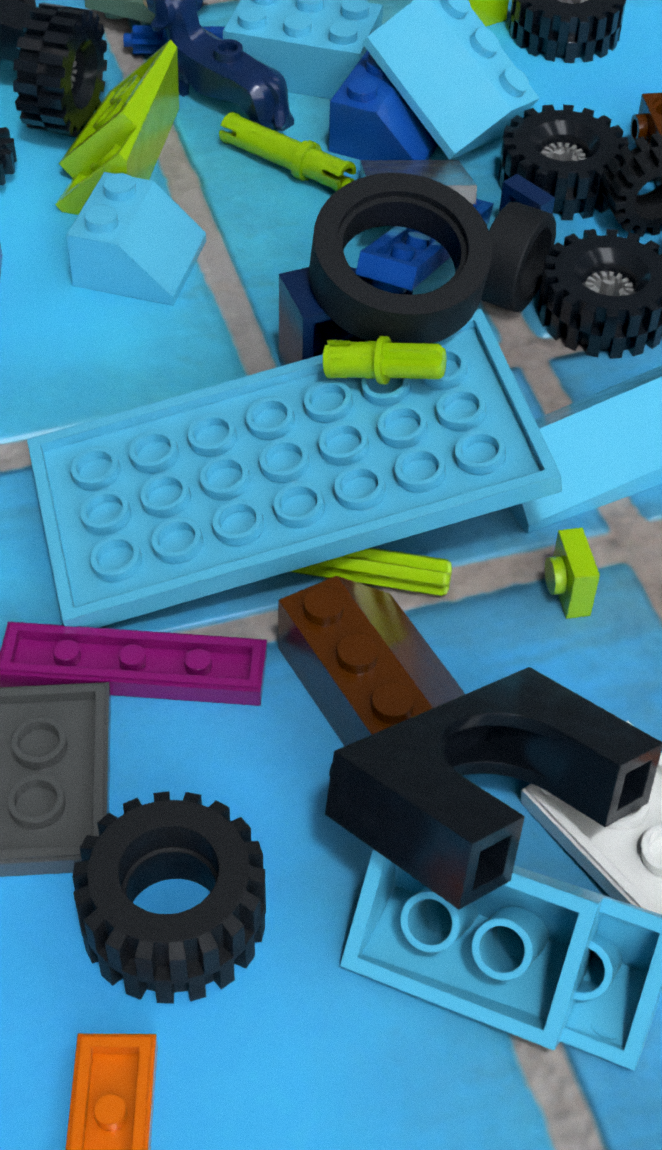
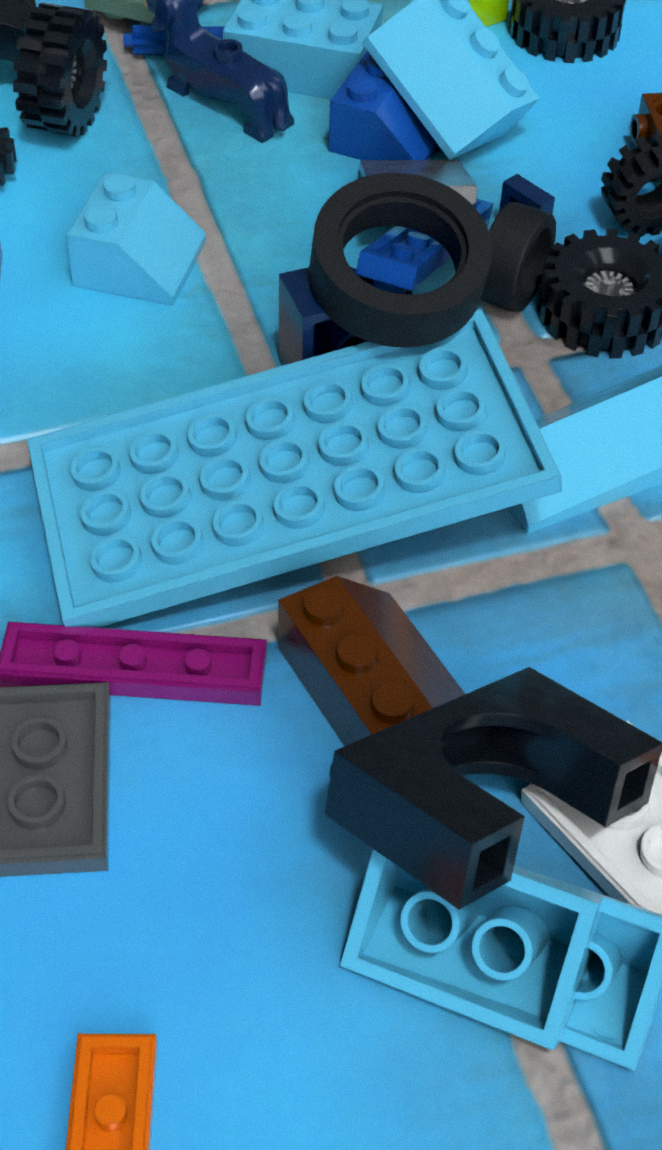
lime slope [55,40,179,215] -> none
black tyre [72,791,266,1003] -> none
lime pin [219,112,356,191] -> none
lime axle [290,547,452,596] -> none
lime axle [323,336,447,385] -> none
black bush [498,104,629,220] -> none
lime plate [545,527,600,619] -> none

